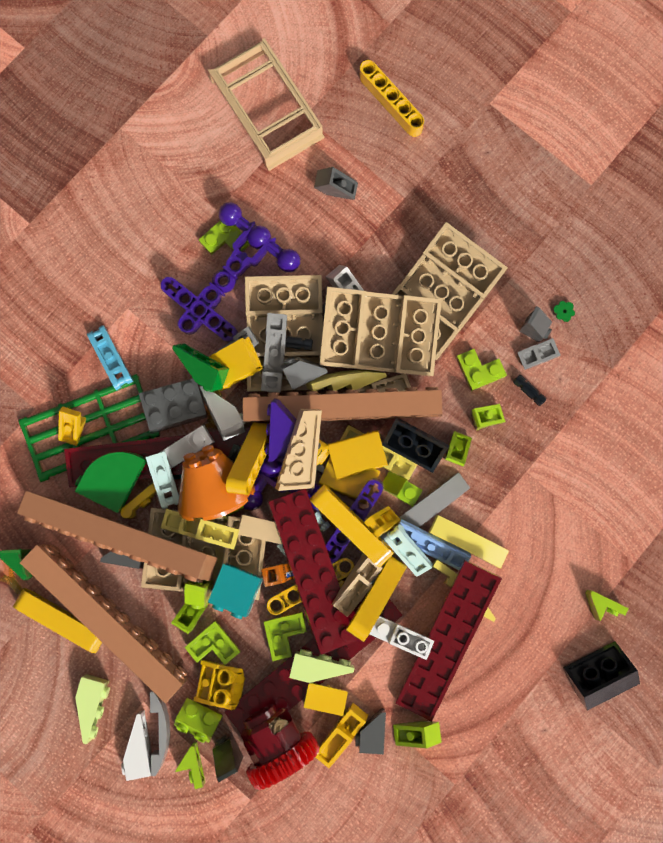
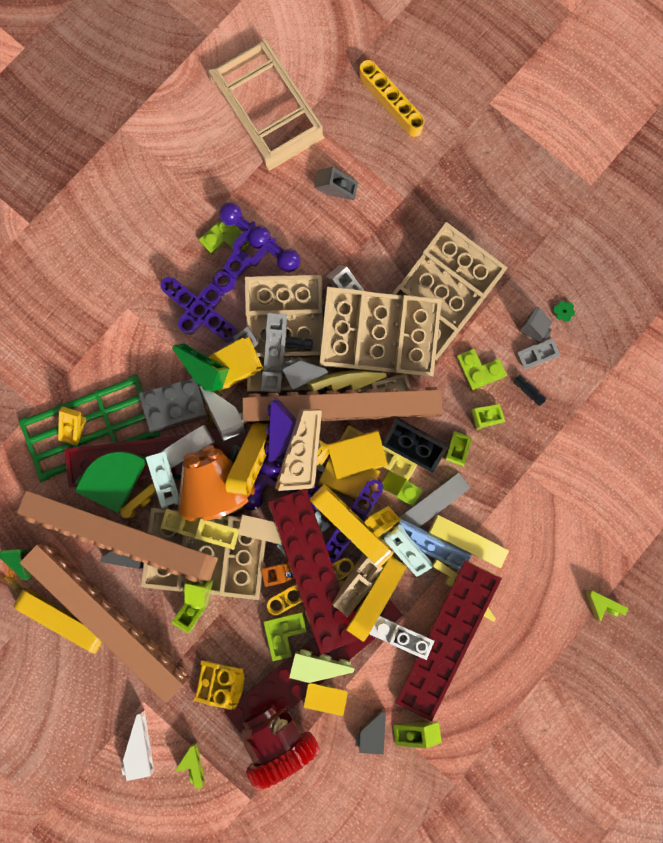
yellowish green slope [75,674,110,744] -> none
medium azure plate [87,325,133,390] -> none
light grey slope [150,691,170,776] -> none
lime bracket [174,698,222,743] -> none
lime plate [184,621,241,665] -> none
teal piece [208,563,263,619] -> none
pearl dark grey slope [212,735,244,783] -> none
yellow slope [315,703,368,768] -> none
black slope [563,641,640,711] -> none

